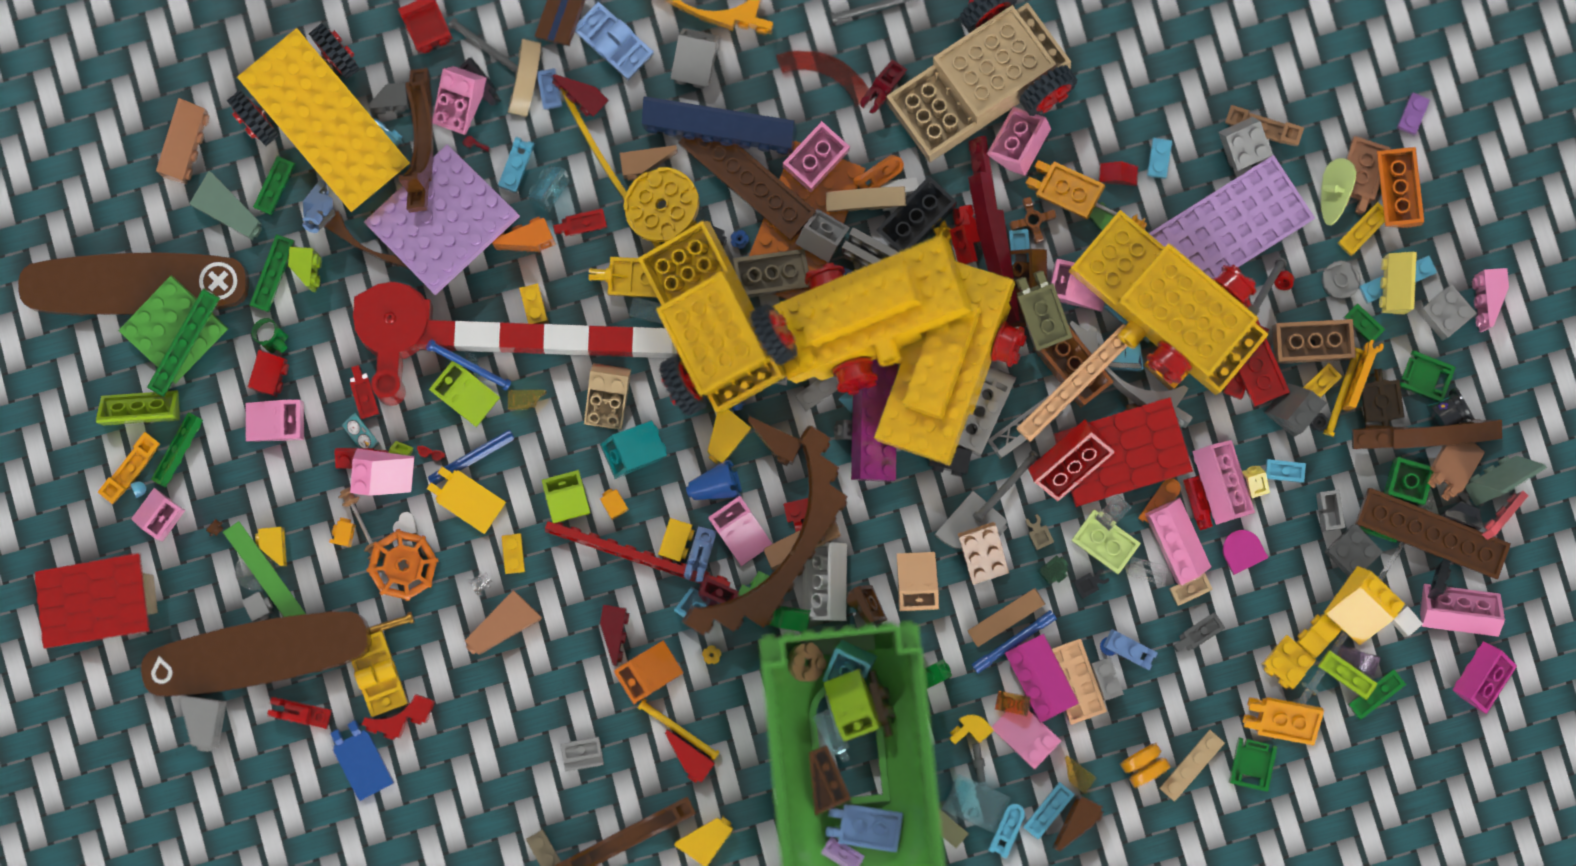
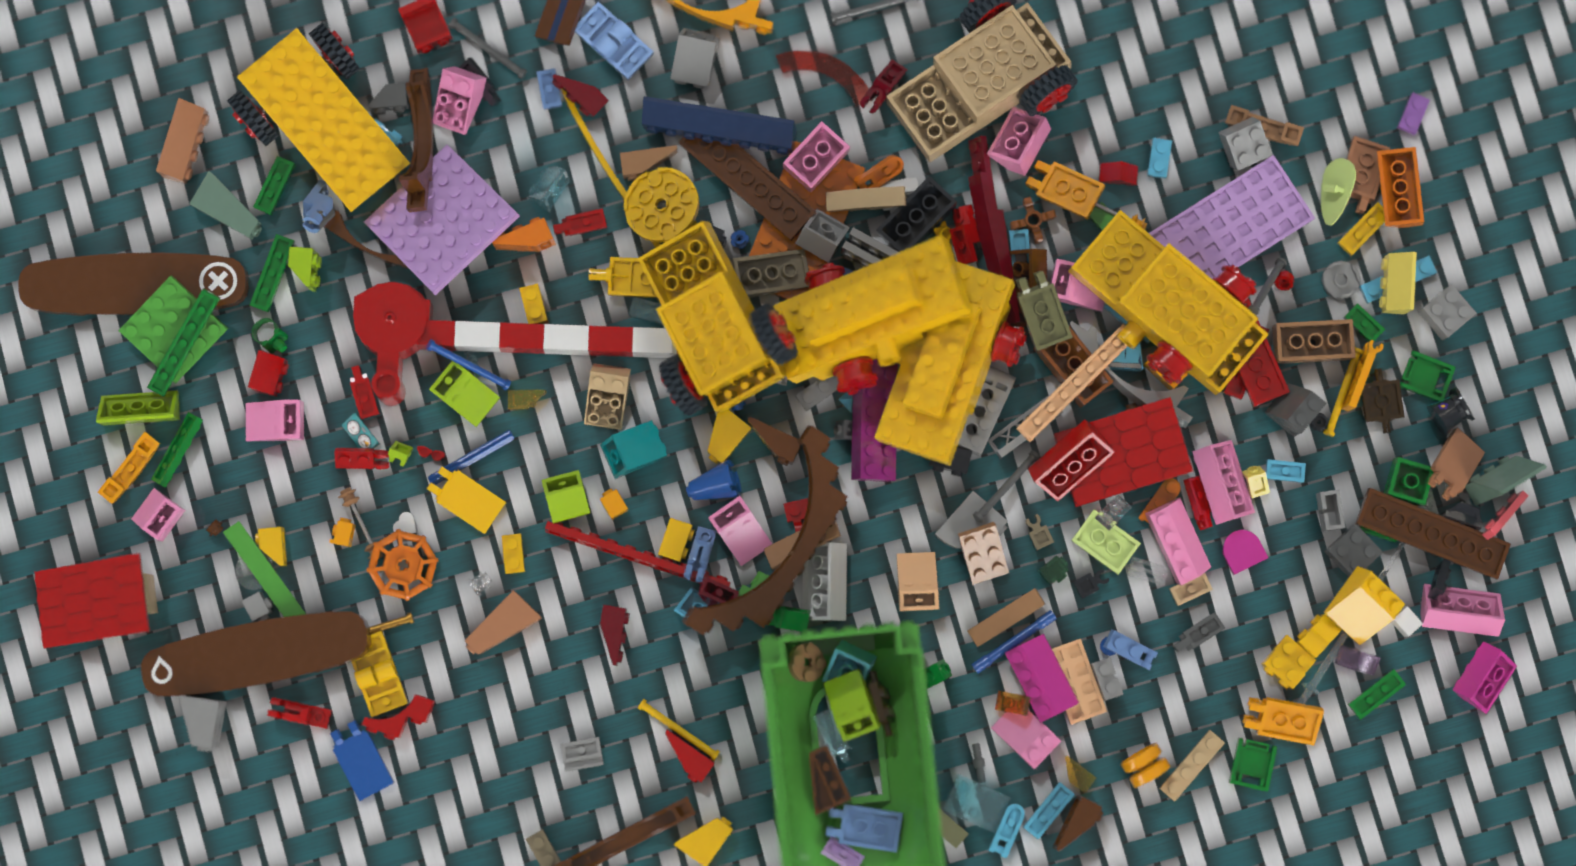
medium azure hinge [131,481,146,498] -> none
bright pink slope [350,448,415,496] -> none
dark red hand [463,136,490,151] -> none
medium azure plate [498,137,534,193] -> none
tan slope [508,39,541,117] -> none
orange slope [613,640,684,704] -> none
yellow plate [702,645,721,664] -> none
reddish brown slope [846,585,888,625] -> none
yellow brick [949,715,994,744] -> none
yellow plate [1302,363,1342,398] -> none
lime plate [1318,650,1378,700] -> none
reddish brown slope [1352,419,1502,449] -> none
bright pink slope [1472,268,1509,332] -> none

